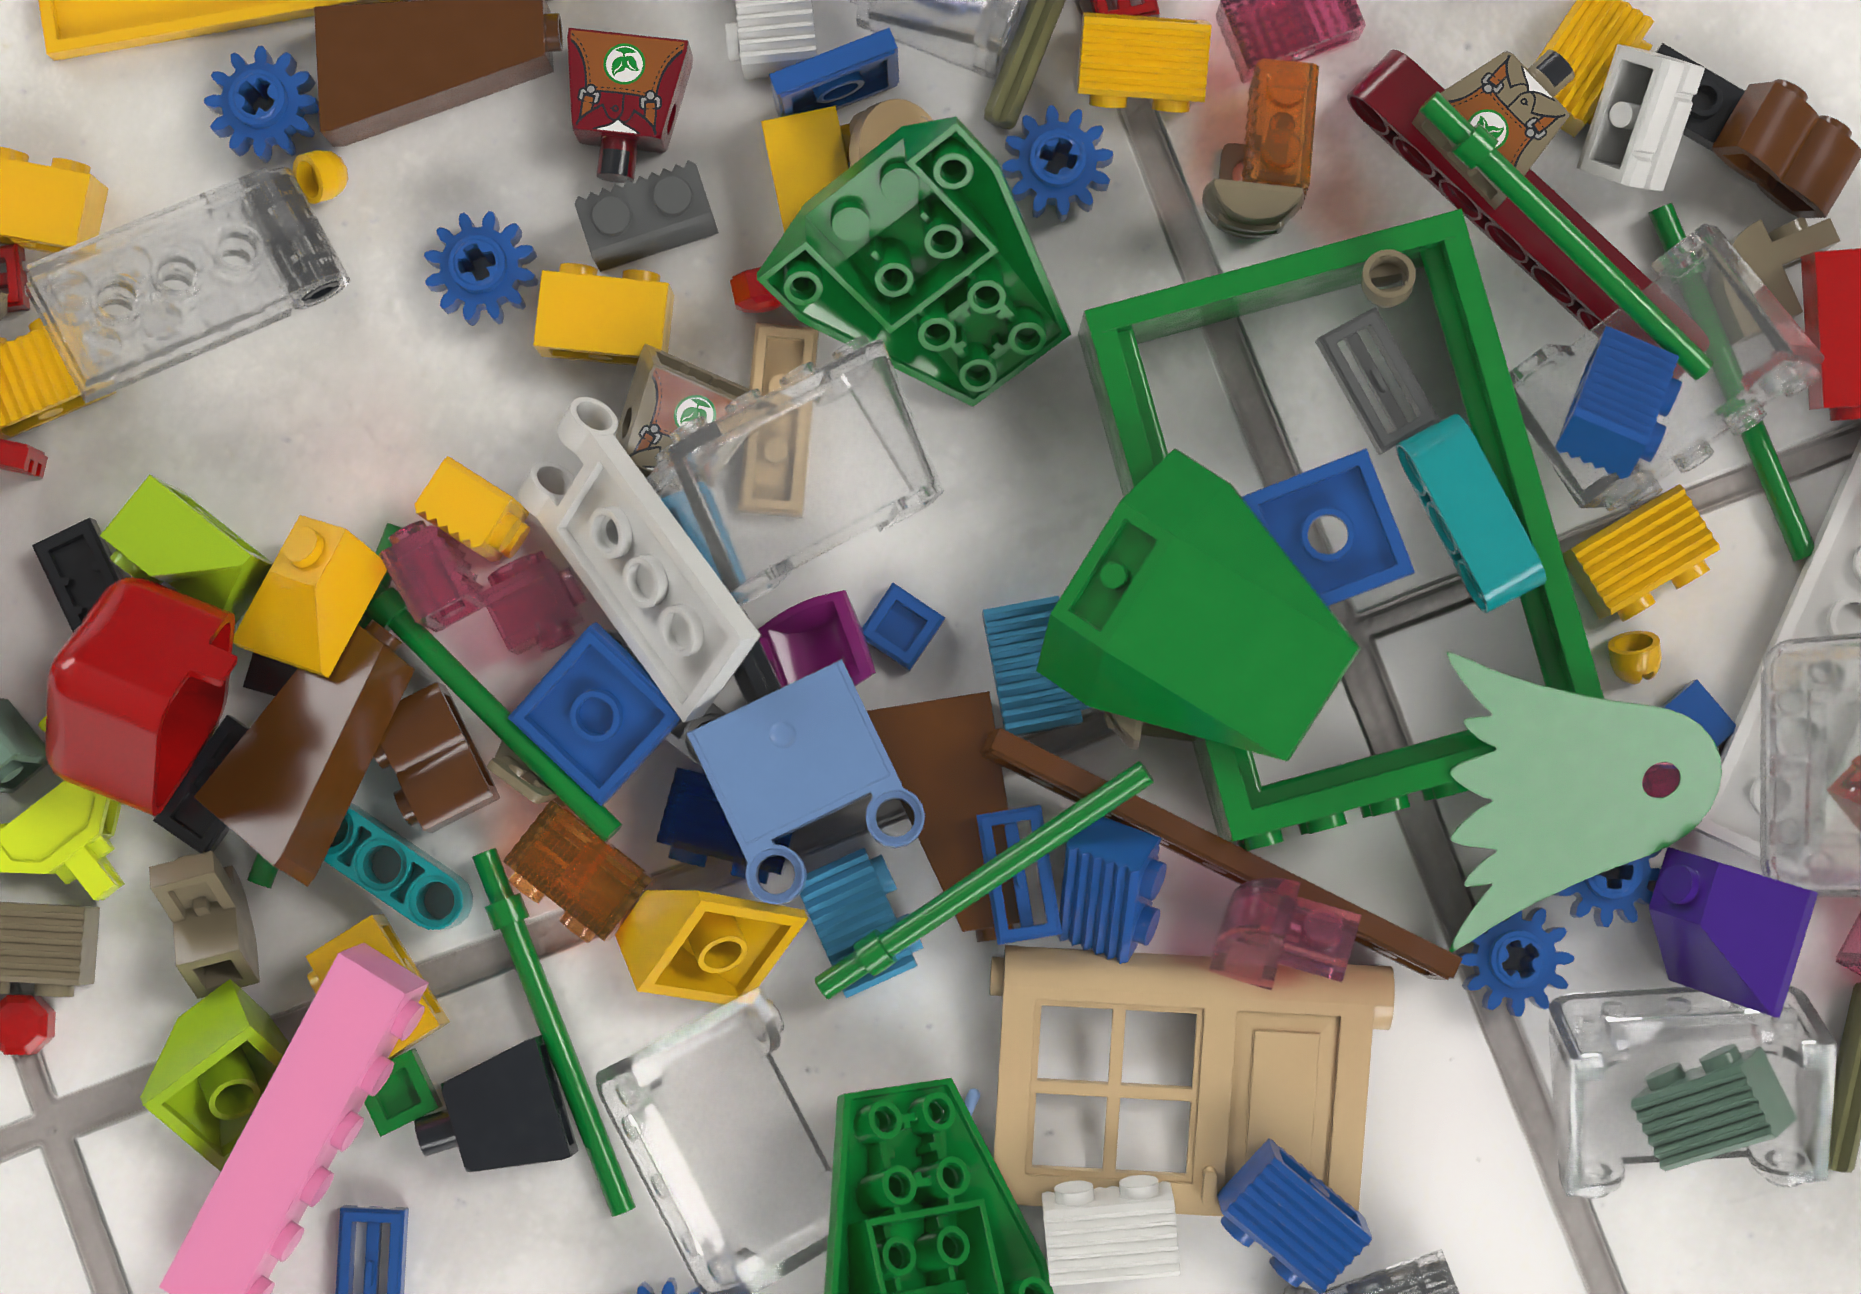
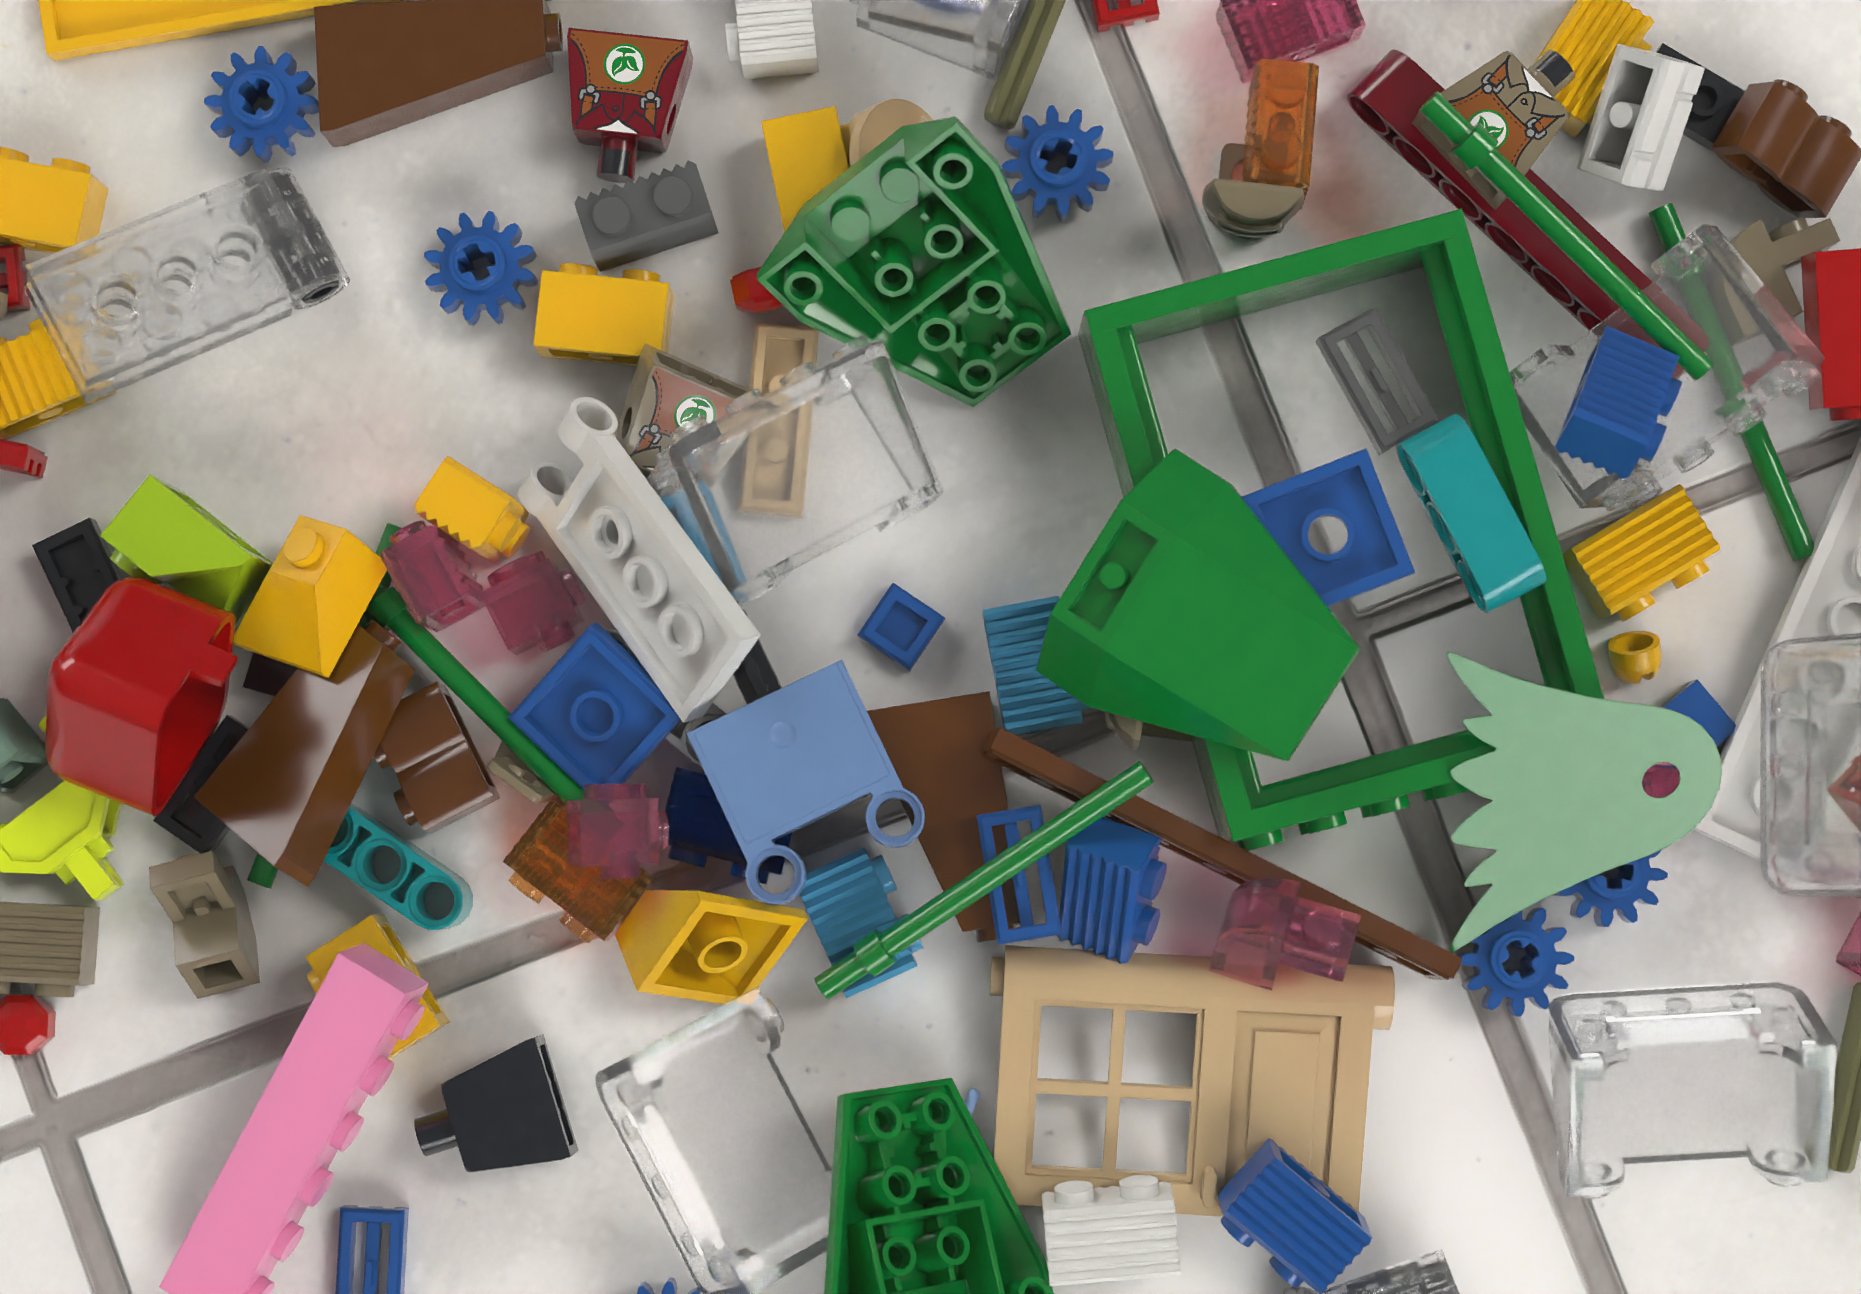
lime slope [140,979,290,1172] -> none
yellow hinge [293,150,349,204] -> none
green plate [364,1048,443,1137] -> none
green bar [472,848,636,1217] -> none
magenta piece [757,590,876,688] -> none
blue tile [769,27,899,117] -> none
yellow brick [1077,12,1212,113] -> none
dark tan hinge [1361,250,1416,308] -> none
sand green brick [1631,1044,1797,1171] -> none
dark purple slope [1648,847,1819,1019] -> none
none -> clear pink brick [567,783,669,878]

